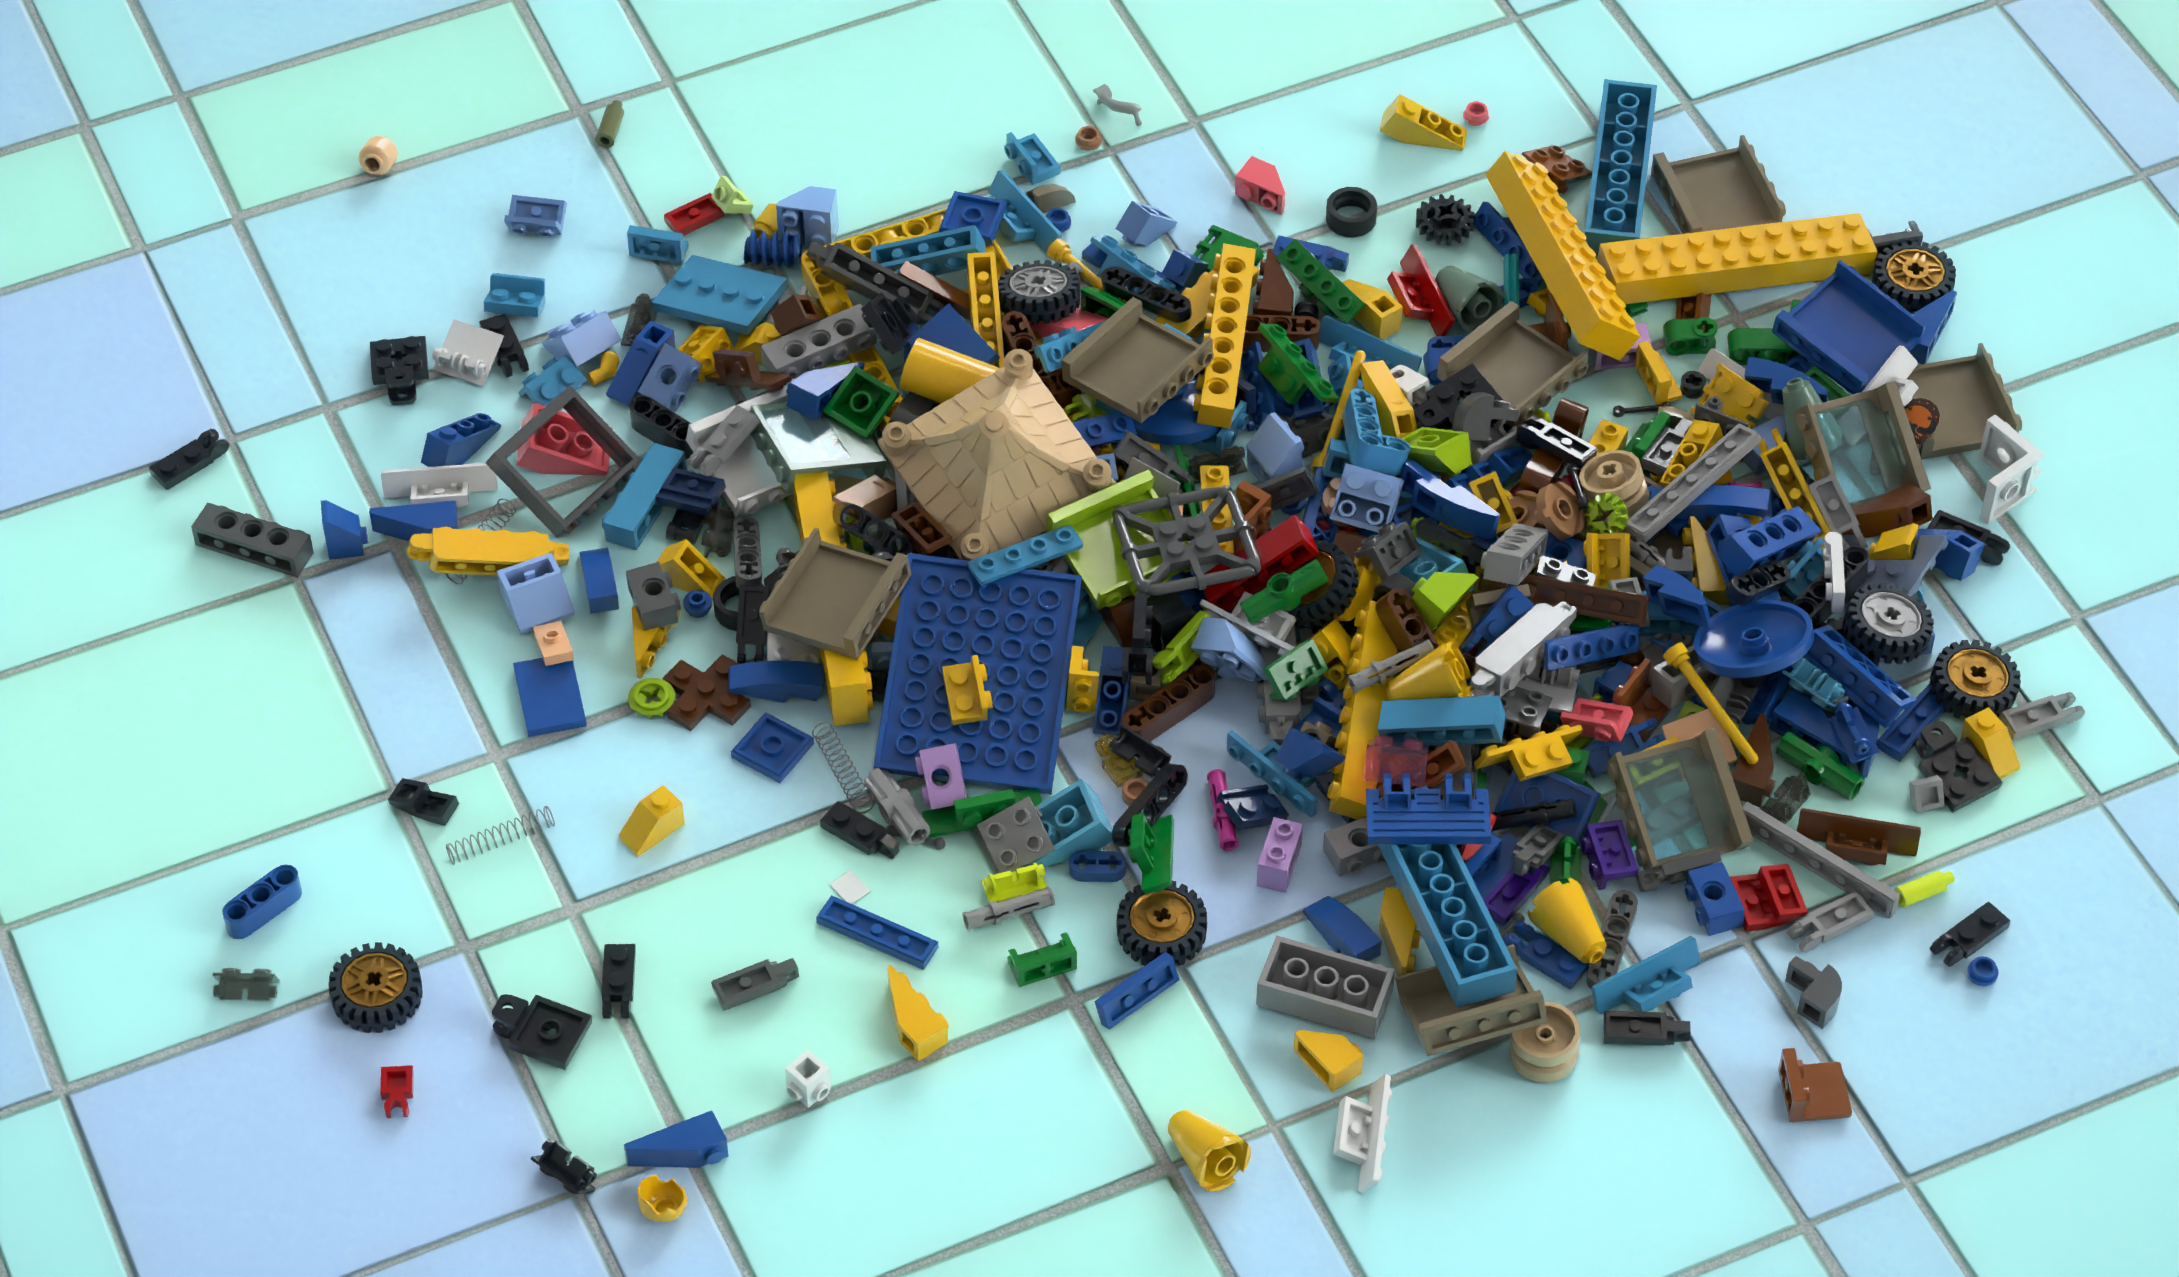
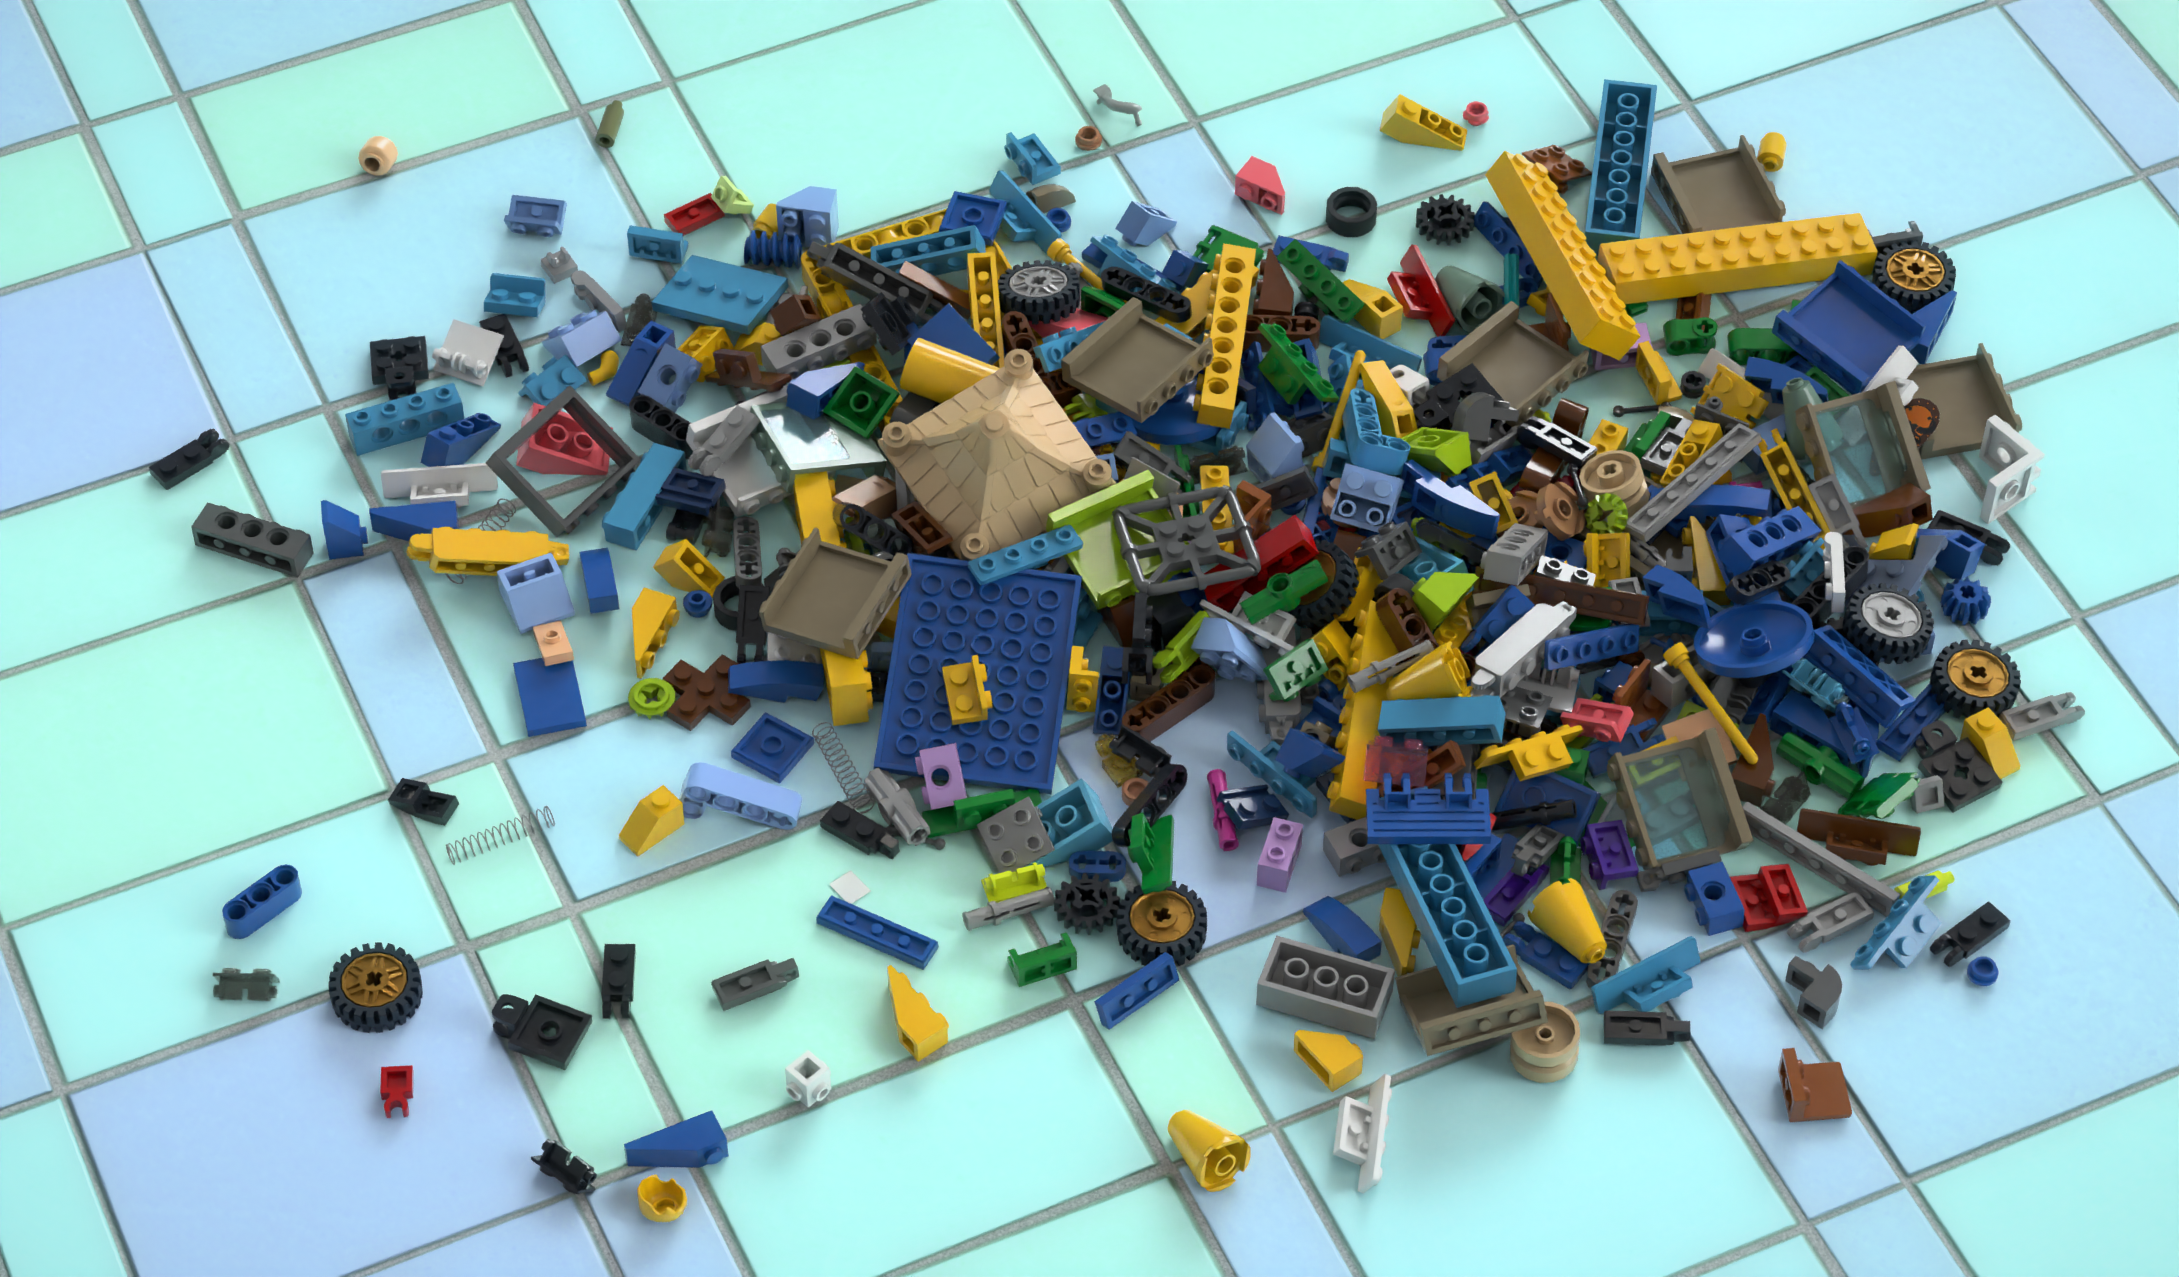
dark grey brick [626,562,681,631] -> none
none -> dark azure brick [345,383,464,456]
none -> light grey tile [541,246,578,284]
none -> light grey hinge [571,270,628,333]
none -> light blue beam [679,762,802,830]
none -> black gear [1054,873,1120,935]
none -> yellow brick [1757,132,1787,172]
none -> green plate [1838,772,1921,819]
none -> dark azure bracket [1850,875,1942,970]
none -> blue gear [1940,576,1991,626]

